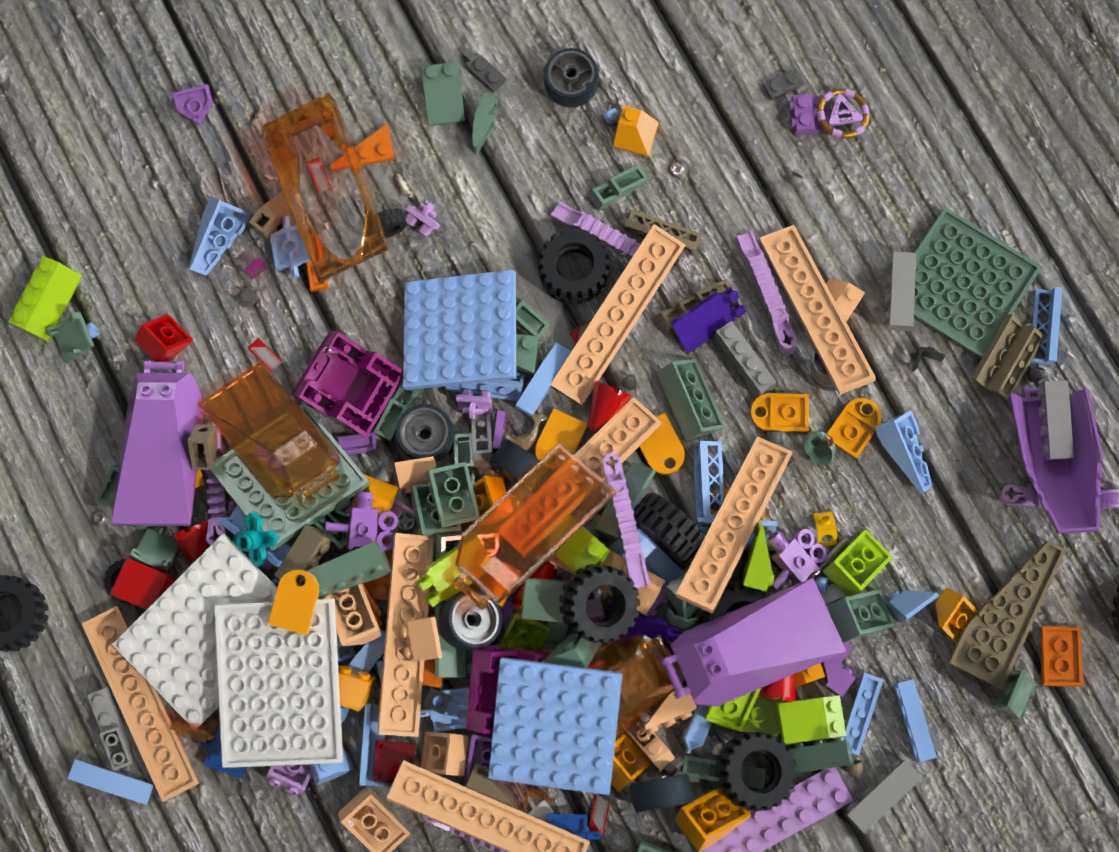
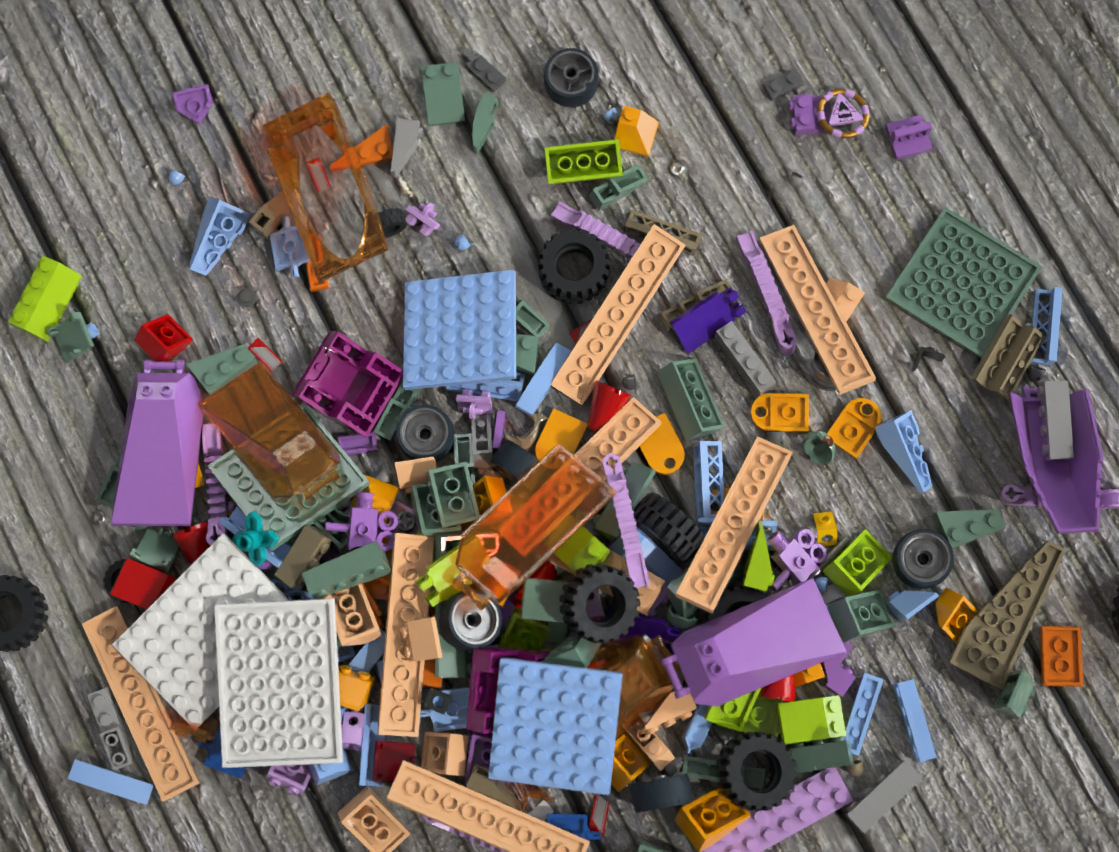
dark tan torso [188,424,218,470] -> none
magenta tile [245,258,267,279] -> none
light orange tile [268,570,319,635] -> none
light grey brick [884,251,916,331] -> none
none -> light blue hinge [168,169,185,185]
none -> sand green wedge [187,344,259,398]
none -> lavender torso [342,706,365,751]
none -> light grey slope [391,119,423,178]
none -> light blue hinge [455,234,471,250]
none -> lime slope [544,139,623,185]
none -> medium lavender bracket [885,115,933,160]
none -> flat silver wheel [892,529,954,589]
none -> sand green wedge [931,509,1006,549]

